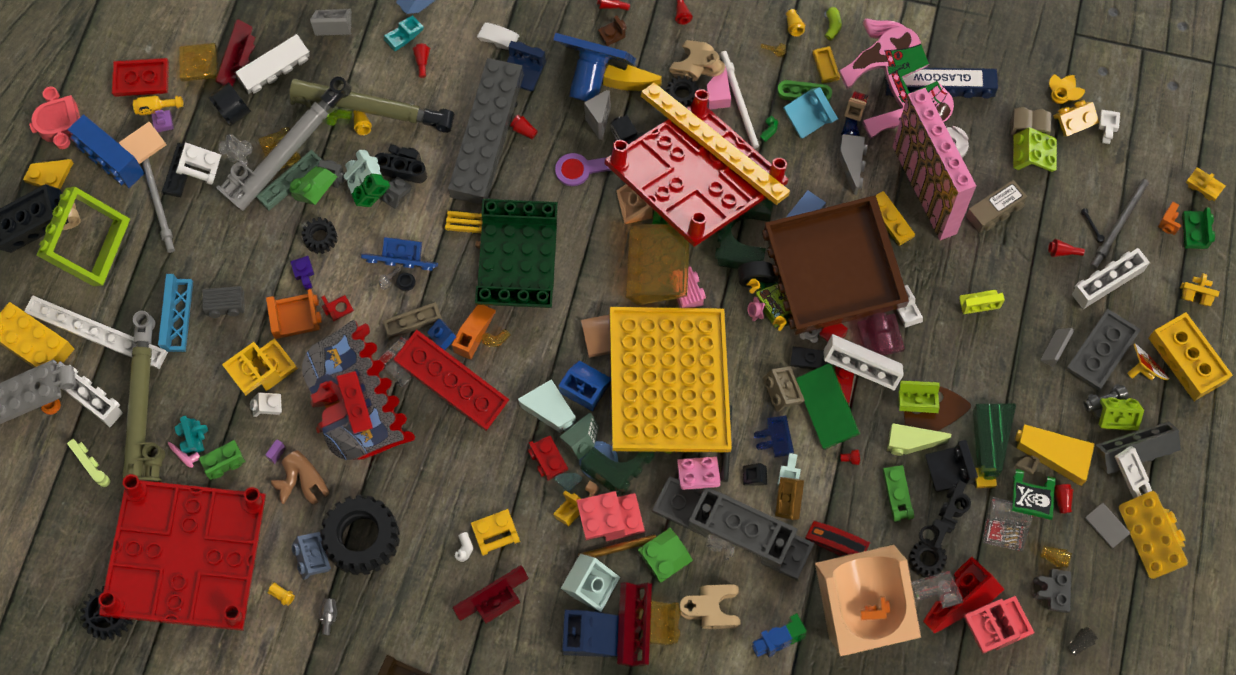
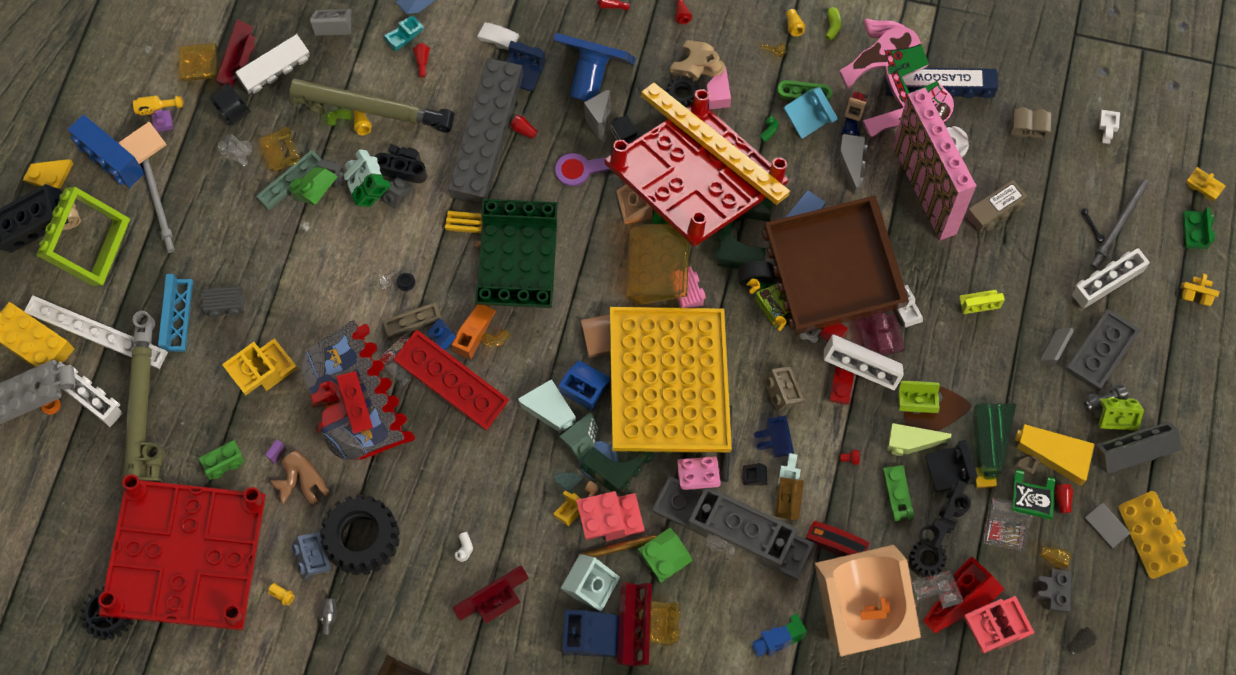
coral piece [29,87,80,149] -> none
yellowish green plate [67,439,110,487] -> none
red plate [112,58,169,97] -> none
black plate [162,143,191,197] -> none
bright pink bar [168,442,200,468] -> none
teal hips [174,416,208,453] -> none
white plate [176,143,221,185] -> none
light grey piece [216,76,351,211] -> none
white bracket [250,393,282,417] -> none
orange panel [266,289,322,339] -> none
dark purple plate [290,256,315,290] -> none
black tyre [302,217,338,254] -> none
red bracket [321,295,354,321] -> none
blue bracket [361,237,438,271] -> none
yellow plate [471,509,520,556] -> none
red bracket [528,435,568,481] -> none
reddish brown bracket [598,15,627,46] -> none
yellow slope [603,65,662,91] -> none
tan piece [679,585,741,629] -> none
white bar [720,51,759,149] -> none
bright pink plate [747,297,765,321] -> none
black plate [790,346,829,370] -> none
green tile [796,363,860,450] -> none
yellow tile [812,46,840,84] -> none
yellow plate [876,191,915,246] -> none
lime bracket [1013,127,1057,172] -> none
red cone [1048,238,1085,257] -> none
yellow plate [1049,74,1085,104] -> none
bracket [1053,100,1099,136] -> none
white hinge [1115,446,1152,498] -> none
shield [1127,343,1169,380] -> none
yellow brick [1148,312,1233,401] -> none
orange bracket [1158,202,1181,235] -> none

